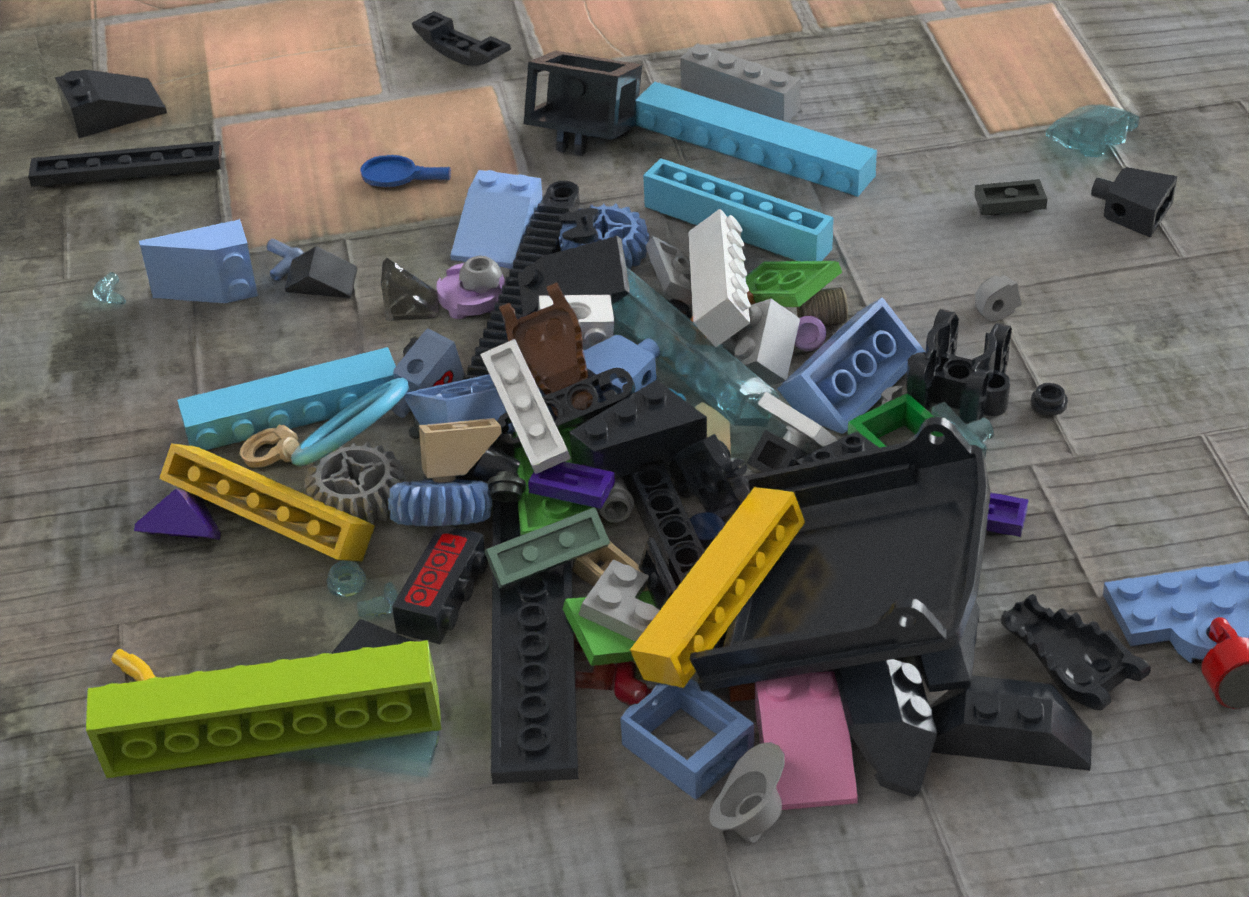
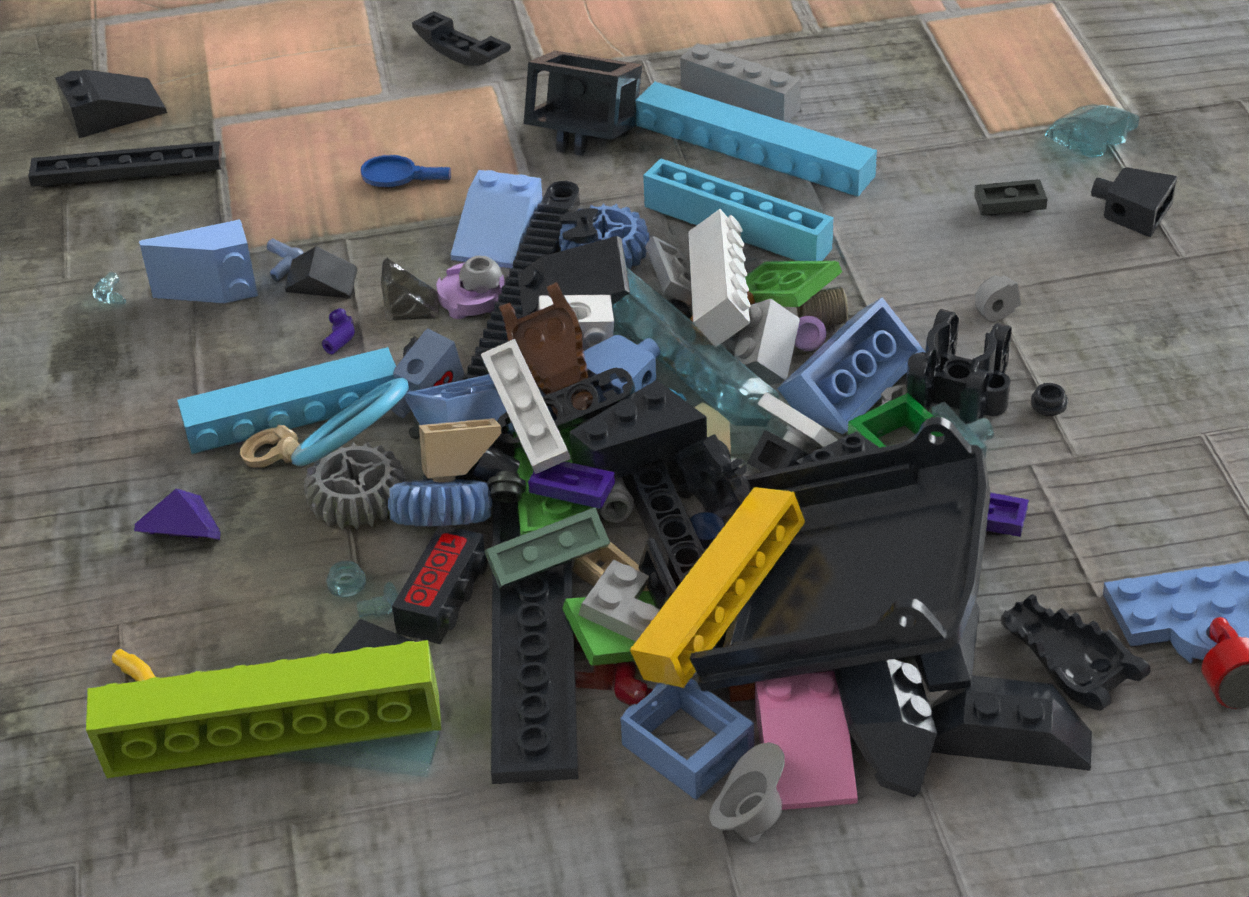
yellow brick [159,443,375,561] -> none
none -> dark purple arm [322,308,355,355]

